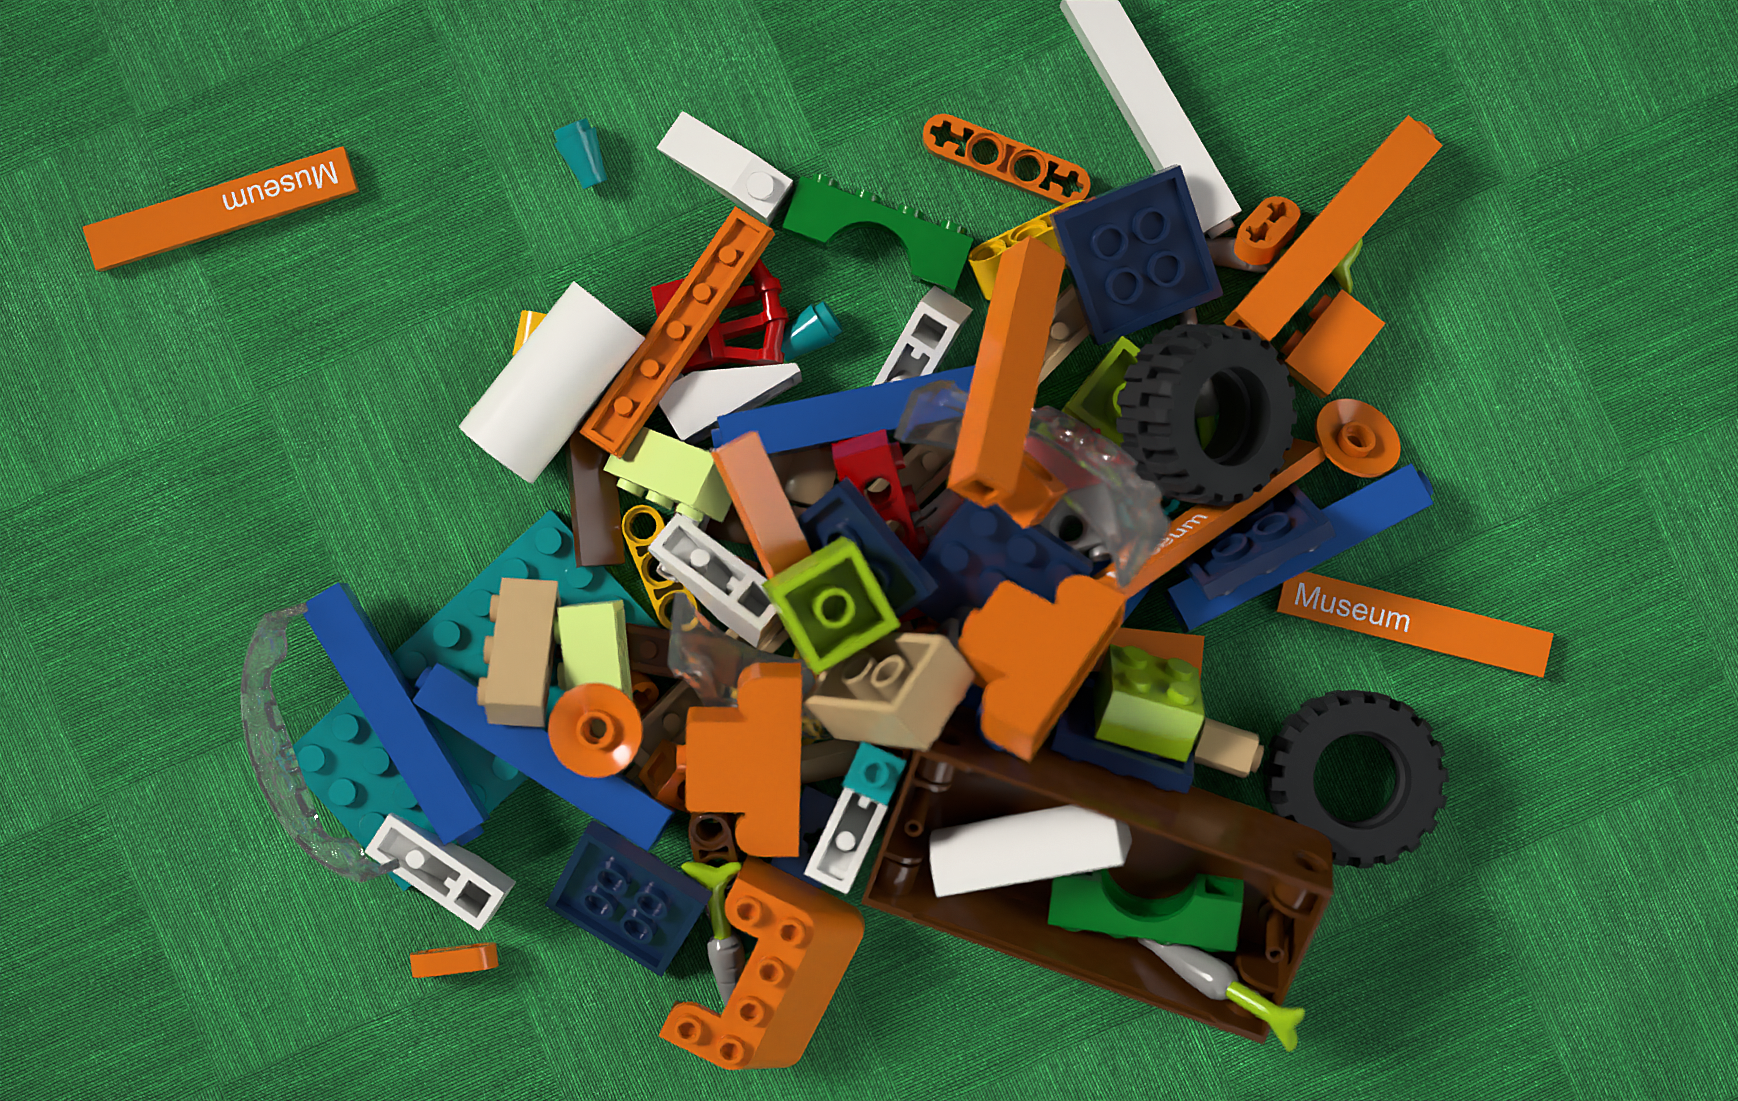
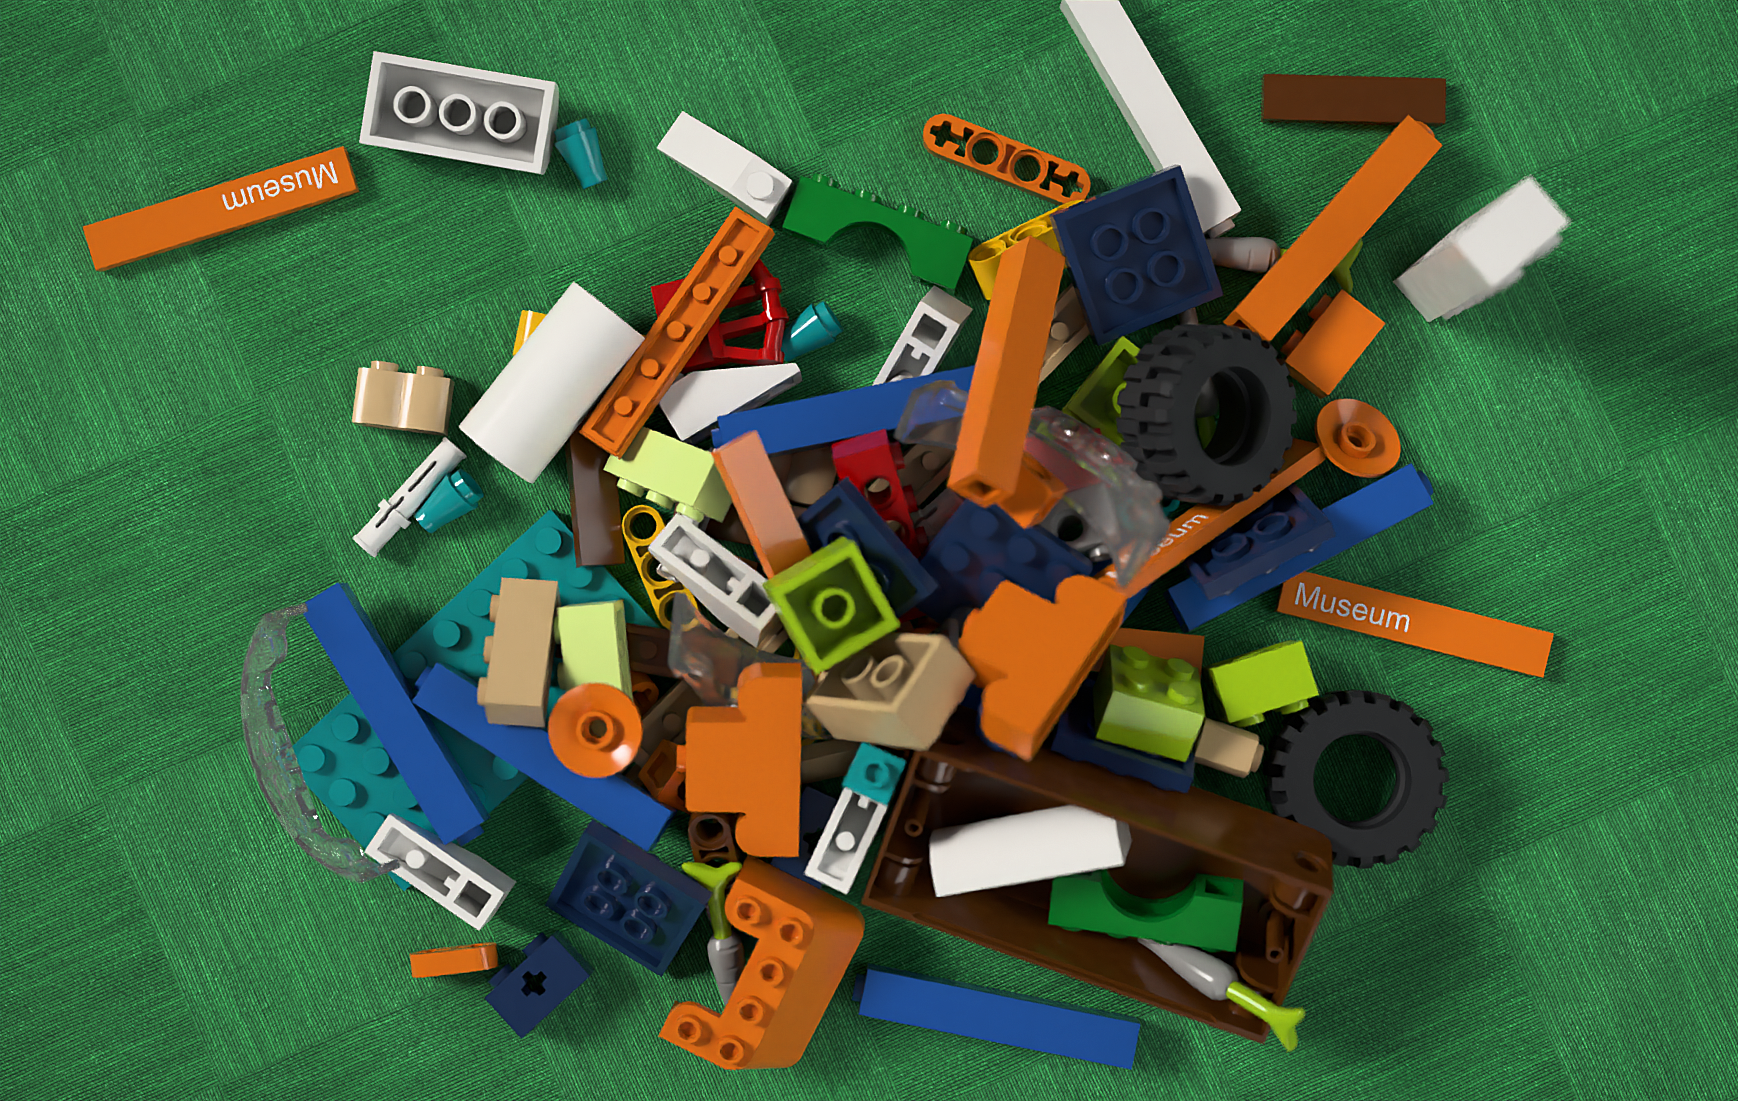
orange beam [1234,196,1301,265] -> none
none -> tan brick [352,361,454,436]
none -> white pin [353,437,467,558]
none -> white brick [359,51,559,175]
none -> teal cone [414,469,484,534]
none -> dark blue brick [484,930,595,1039]
none -> blue brick [852,963,1140,1070]
none -> lime brick [1201,640,1319,728]
none -> reddish brown tile [1261,74,1446,126]
none -> white brick [1393,176,1569,323]

